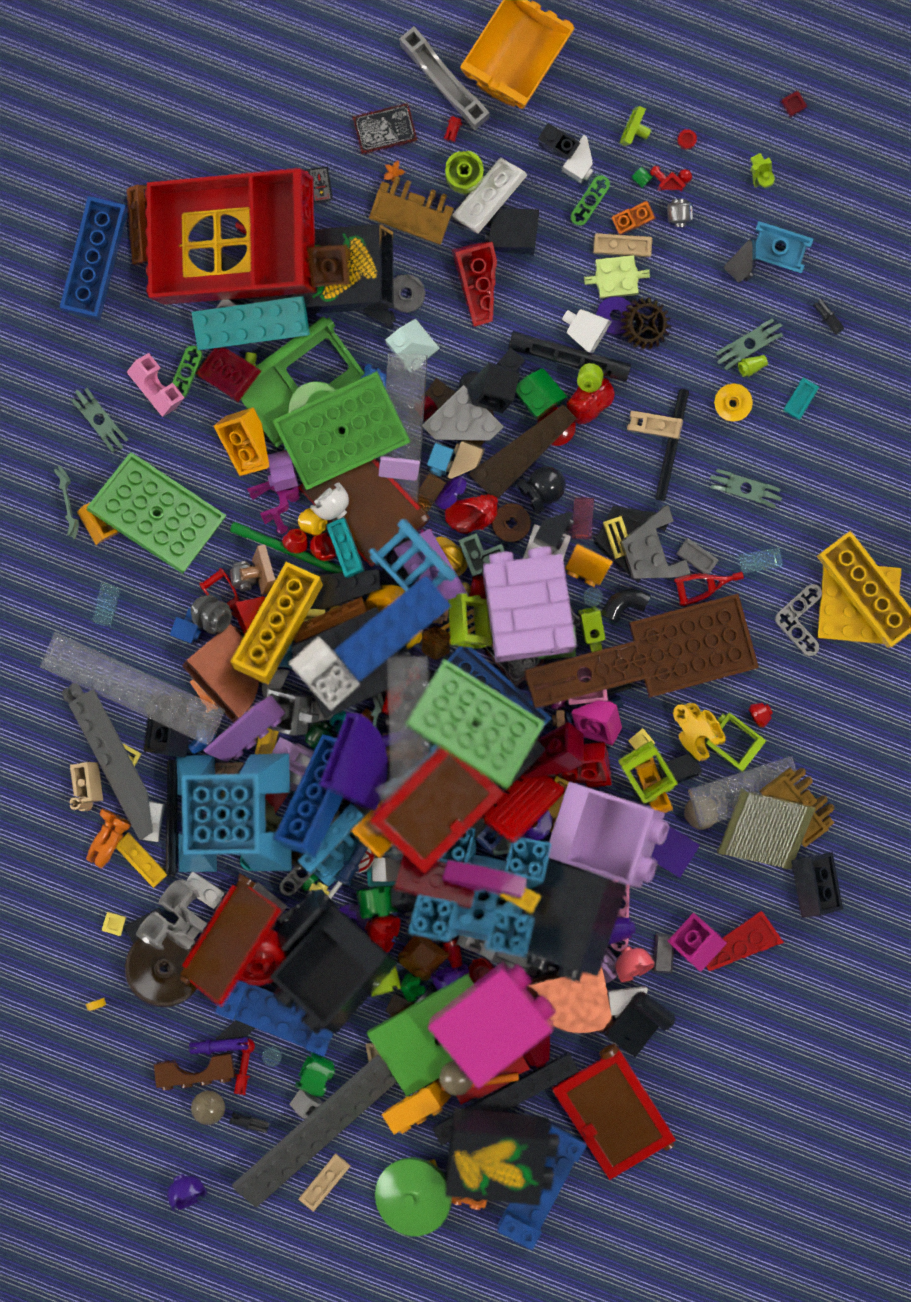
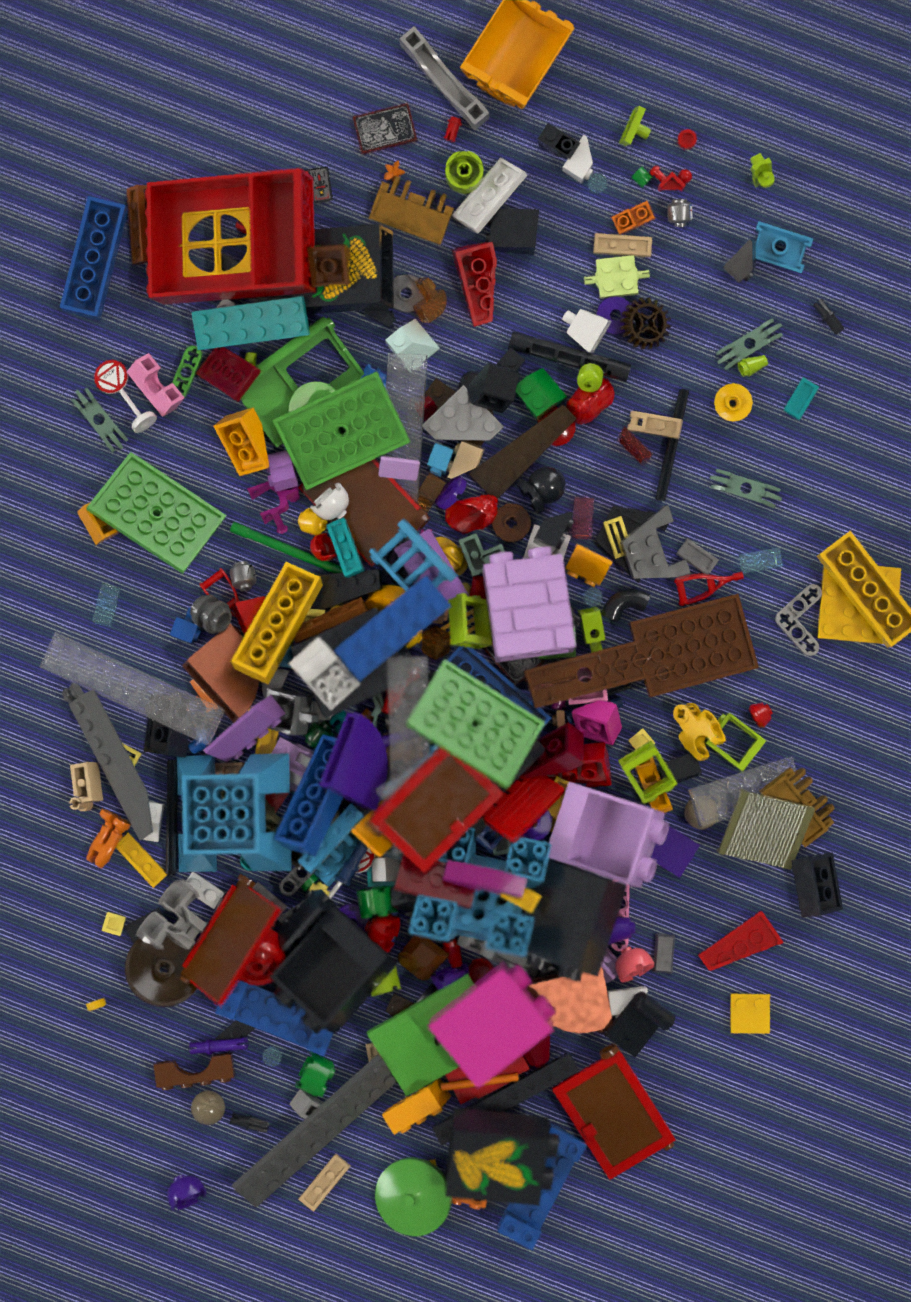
sand green piece [54,466,79,539] -> none
red pin [233,1038,255,1096] -> none
medium nougat tile [239,545,275,595] -> none
red cone [282,529,308,554] -> none
green tile [400,973,426,1002] -> none
dark tan piece [439,1060,473,1095] -> none
bright green beam [571,176,610,226] -> none
dark pink brick [668,913,727,972] -> none
dark red tile [781,90,808,118] -> none
none -> white piece [94,360,157,433]
none -> clear orange brick [413,277,447,323]
none -> clear red tile [617,427,653,466]
none -> yellow plate [730,993,770,1034]

